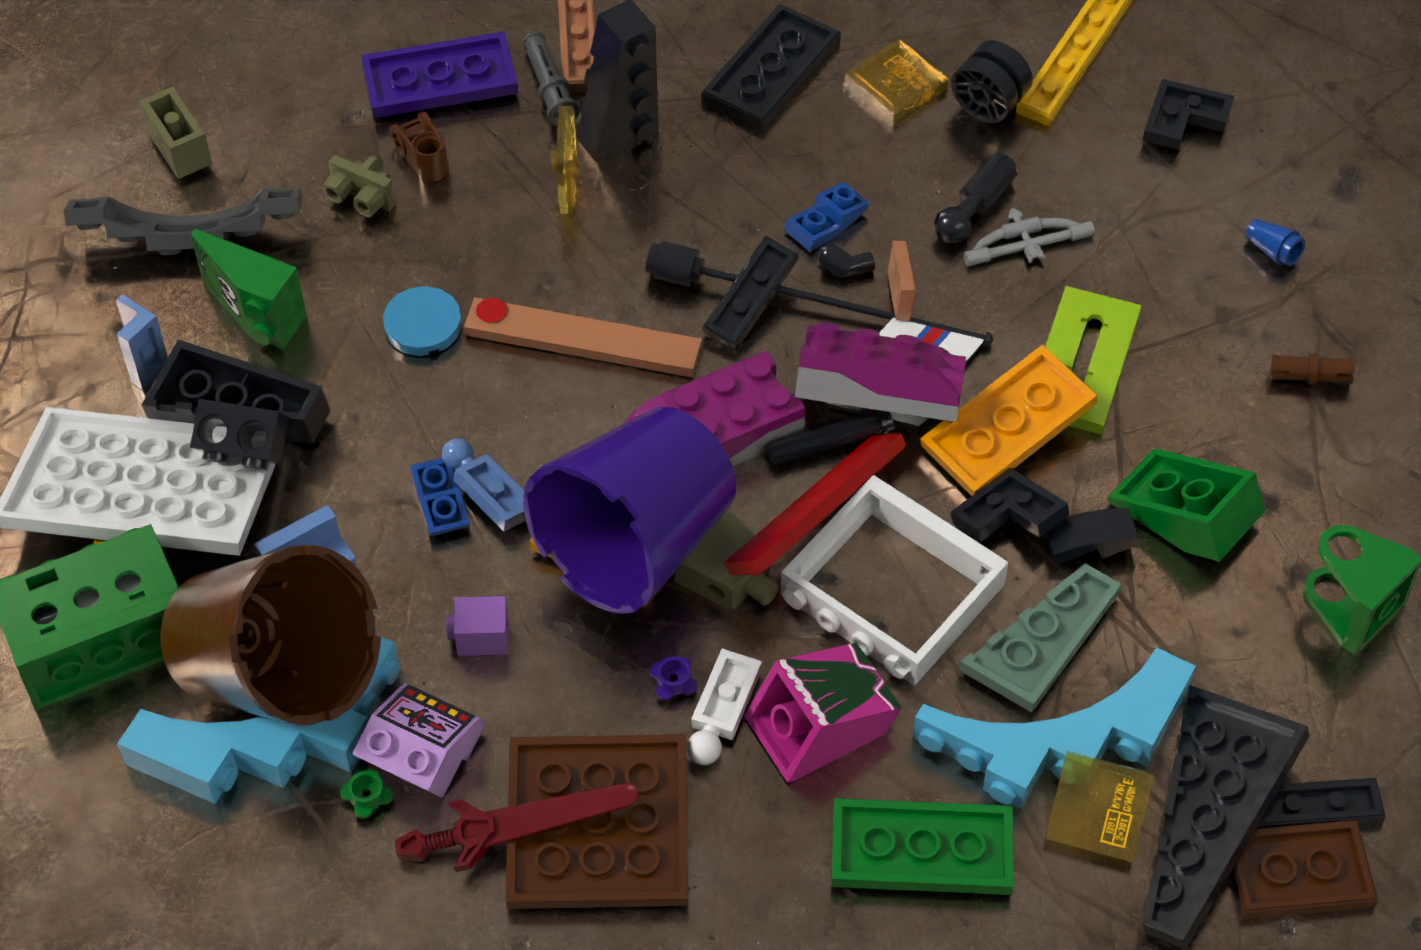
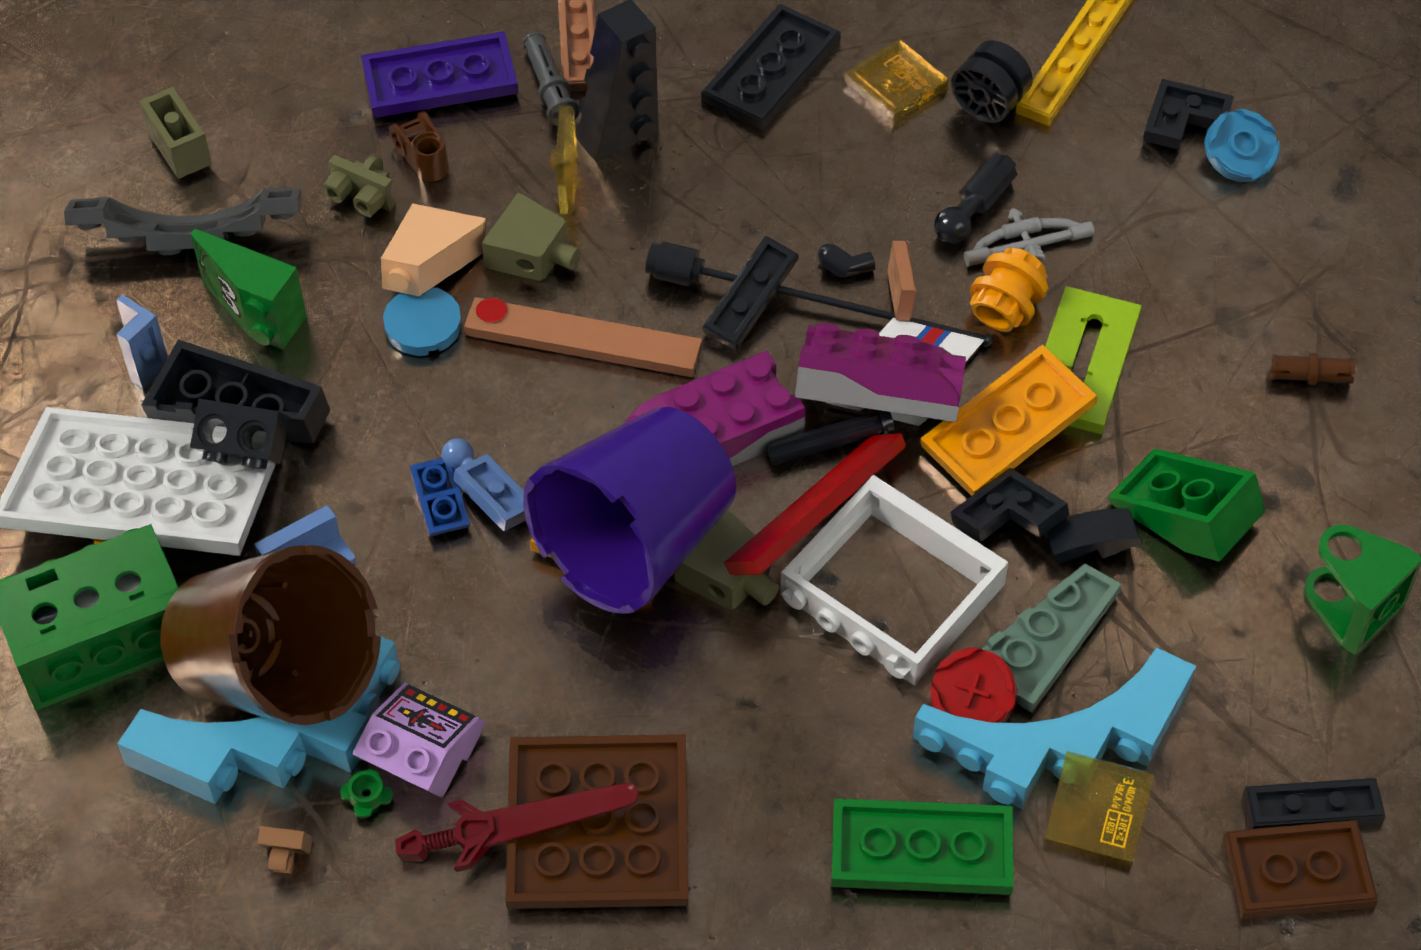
medium lavender brick [446,596,509,656] -> none
dark purple plate [650,656,698,700] -> none
white plate [687,649,762,765] -> none
dark pink slope [744,642,902,783] -> none
blue slope [784,181,869,252] -> none
black wing [1142,685,1310,950] -> none
blue cone [1245,218,1305,266] -> none
none -> medium nougat tile [257,826,313,874]
none -> light nougat slope [381,203,486,296]
none -> olive torso [482,193,581,281]
none -> red tile [930,647,1018,723]
none -> light orange piece [969,248,1048,332]
none -> dark azure tile [1204,109,1280,182]

